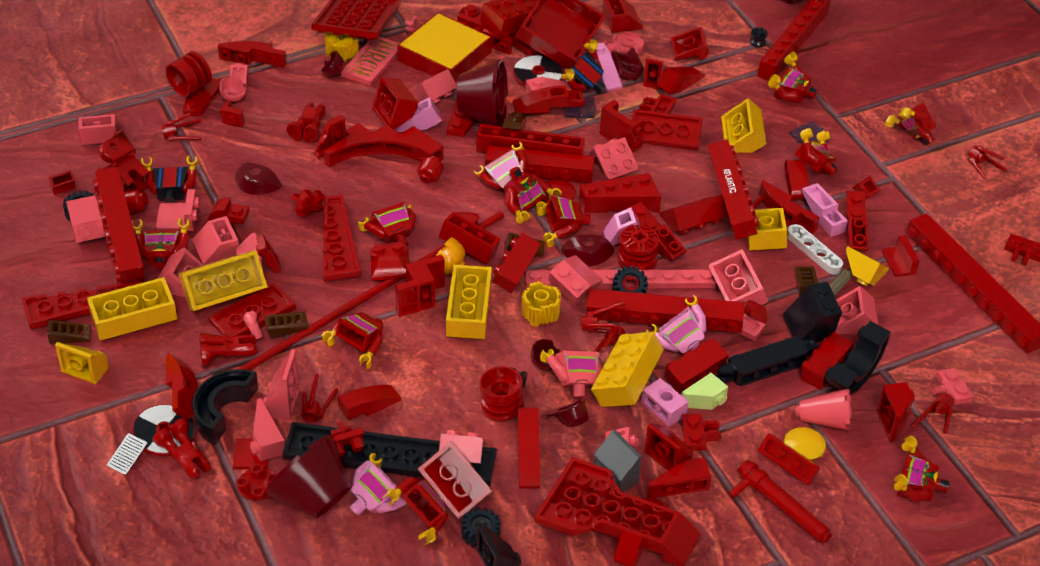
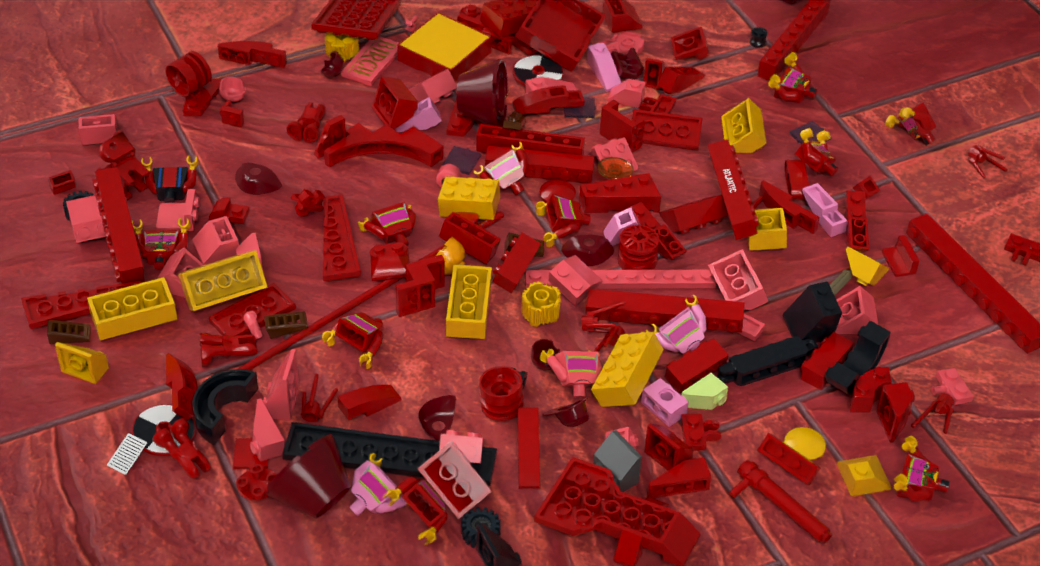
red head [124,188,148,214] -> none
red plant [161,113,201,141] -> none
coral bracket [229,63,249,86] -> none
red plate [255,234,282,273] -> none
red hips [330,422,364,457] -> none
red head [417,156,443,183] -> none
torso [504,167,562,224] -> none
torso [561,39,606,93] -> none
black bush [612,266,648,293] -> none
red slope [744,300,768,324] -> none
white beam [787,224,843,275] -> none
reddish brown slope [795,266,818,296] -> none
coral cone [796,389,852,430] -> none
none -> dark red piece [418,395,456,441]
none -> coral head [436,164,461,188]
none -> yellow brick [438,176,500,220]
none -> clear purple piece [442,146,481,175]
none -> clear orange dish [597,157,634,179]
none -> coral slope [607,79,646,108]
none -> yellow slope [837,455,891,496]
none -> red brick [850,367,892,413]

